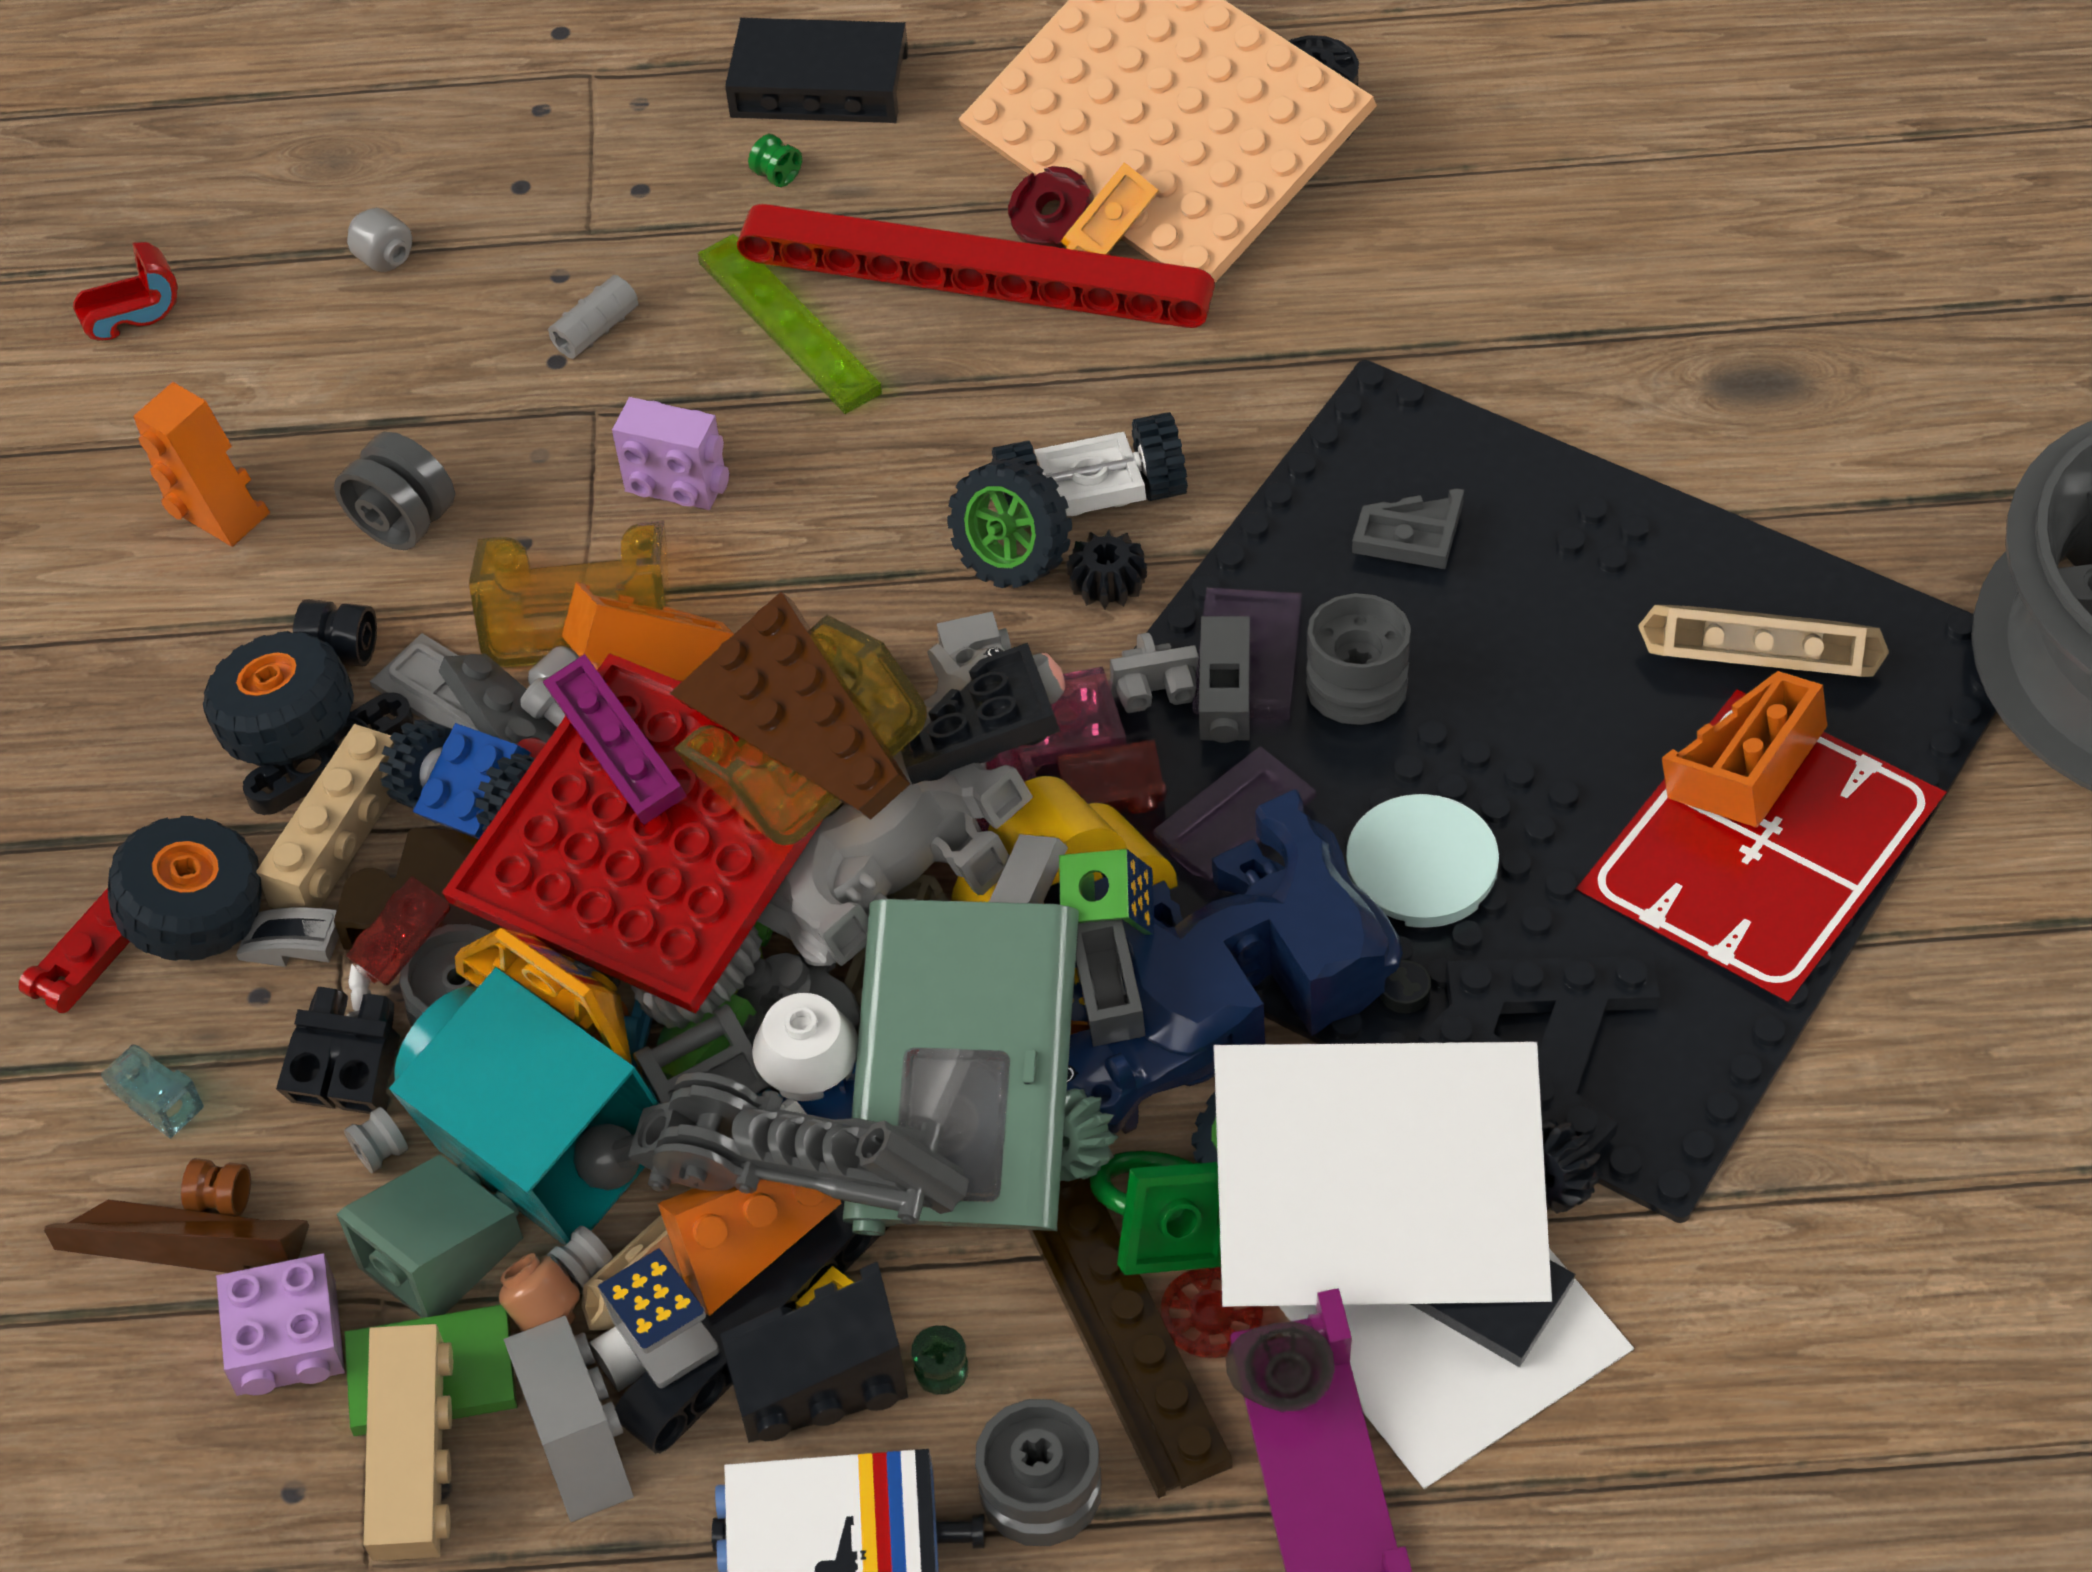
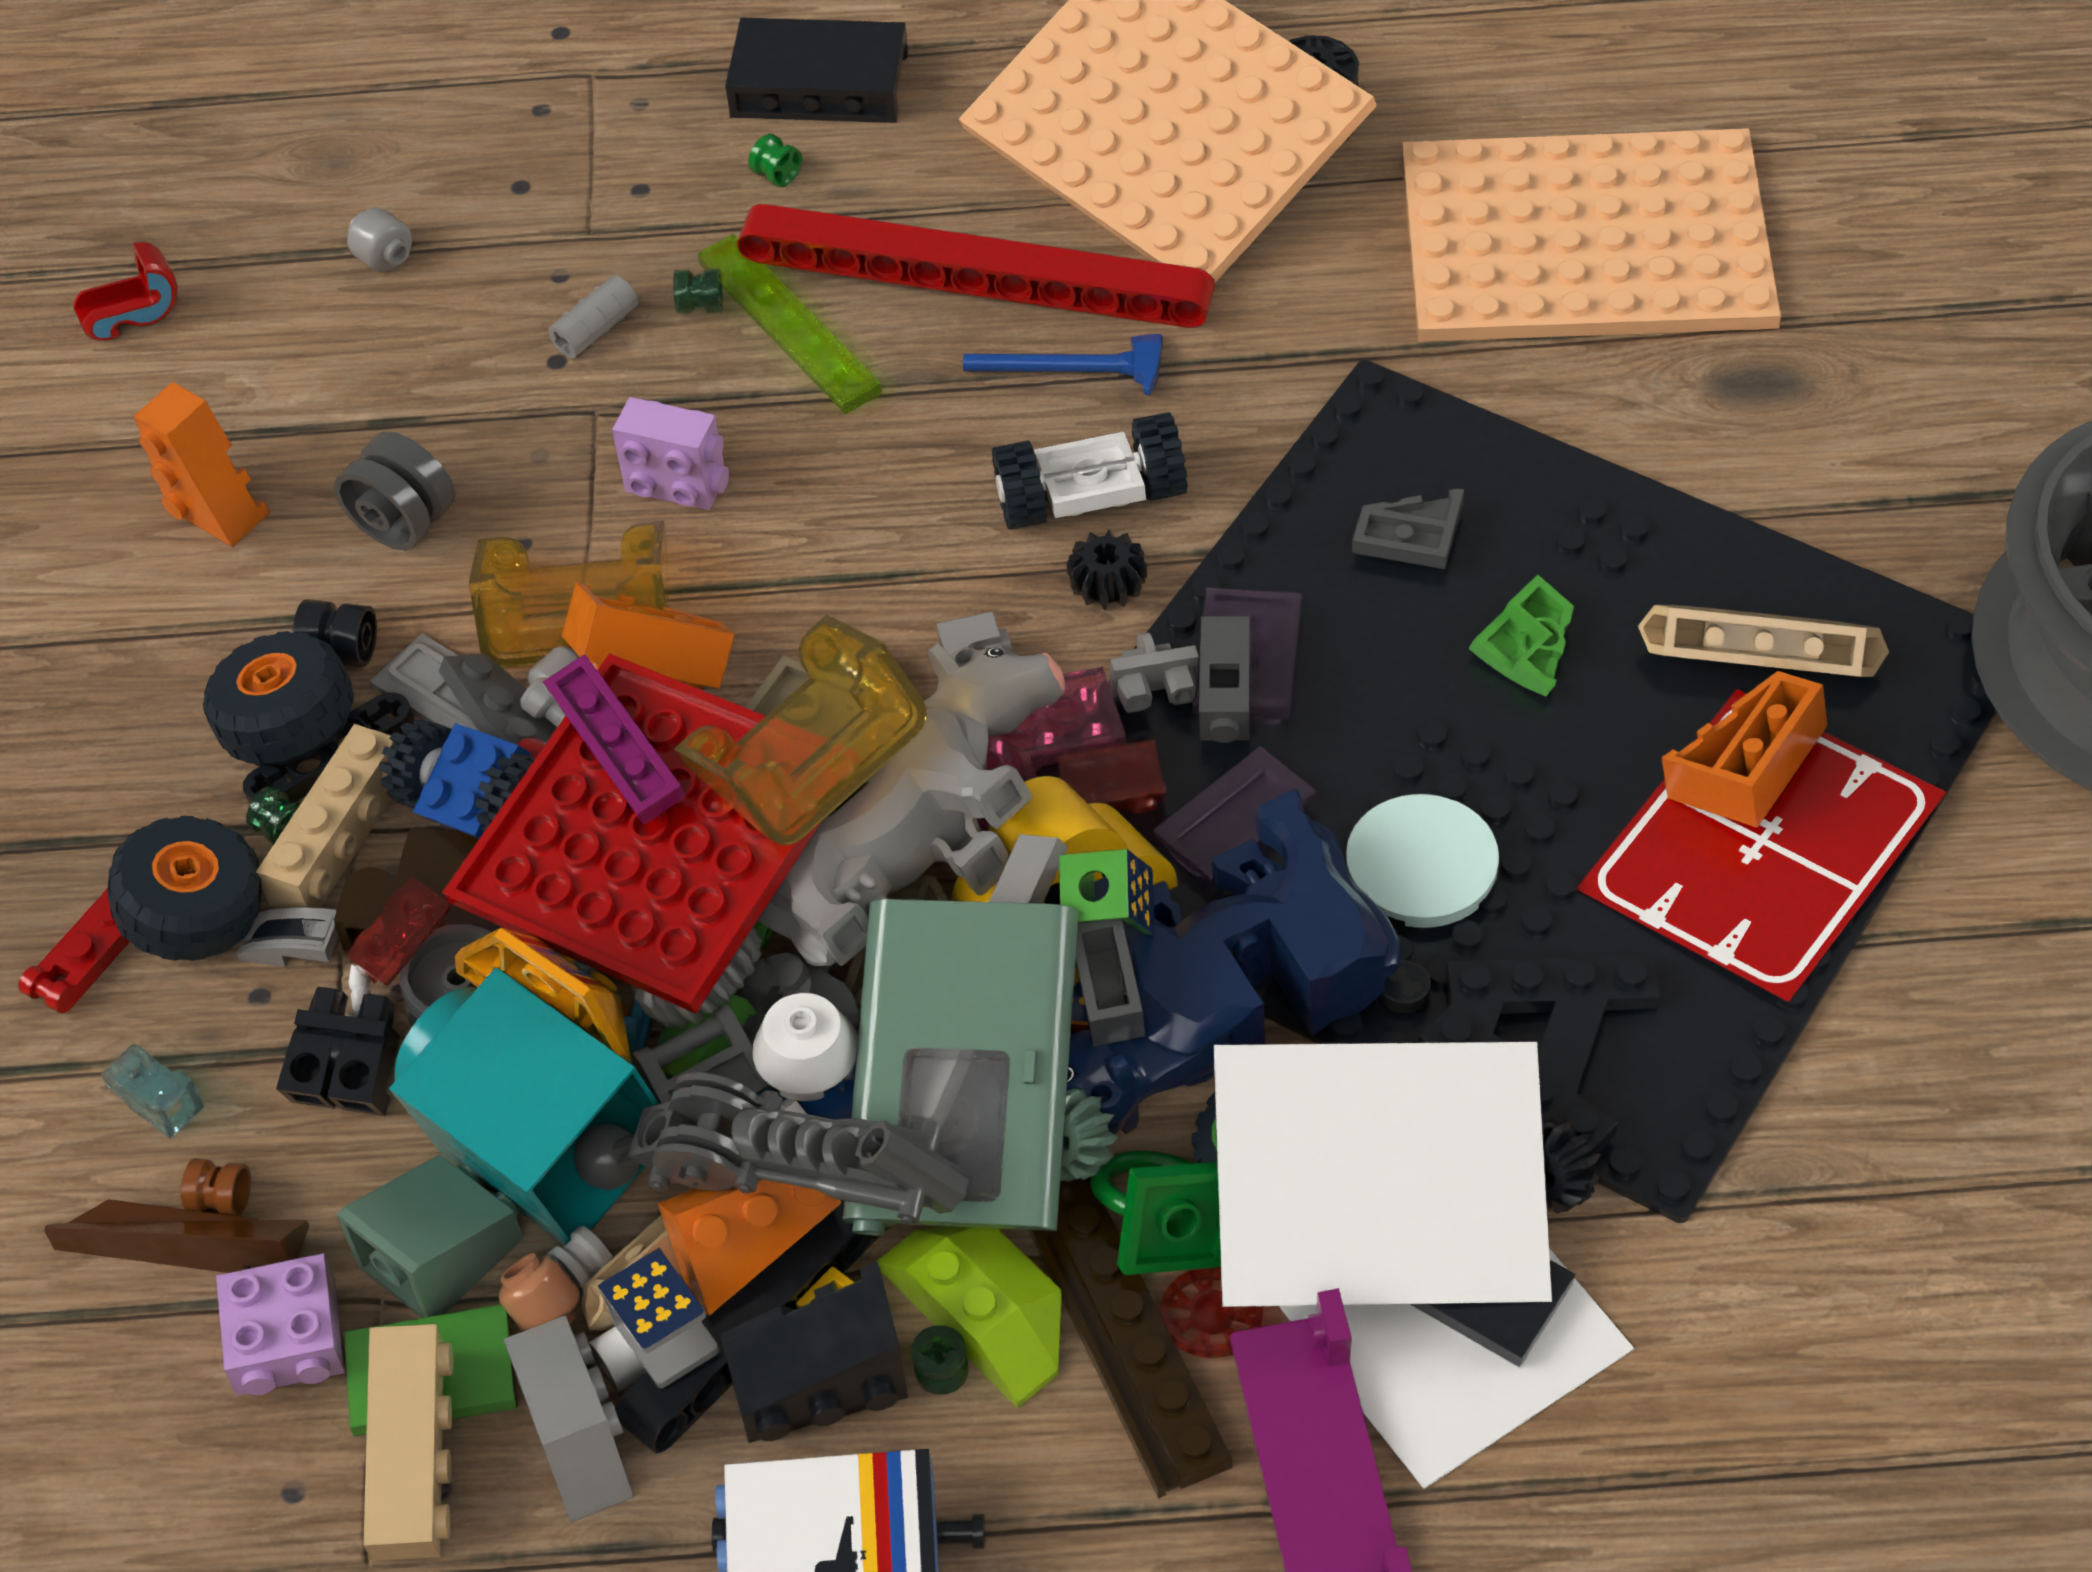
light grey wheel [344,1107,408,1173] -> none
reddish brown wing [670,591,910,820] -> none
black plate [899,643,1060,785] -> none
black wheel [947,458,1072,588] -> none
dark grey wheel [975,1399,1102,1546] -> none
dark red tile [1008,166,1094,248] -> none
light orange hinge [1061,162,1159,255] -> none
clear smoke piece [1226,1321,1335,1413] -> none
dark grey wheel [1306,593,1411,725] -> none
none -> clear green wheel [246,787,301,845]
none -> clear green wheel [673,269,723,314]
none -> lime wedge [875,1226,1062,1408]
none -> blue piece [963,334,1163,396]
none -> light nougat plate [1402,129,1781,342]
none -> bright green slope [1468,575,1574,696]

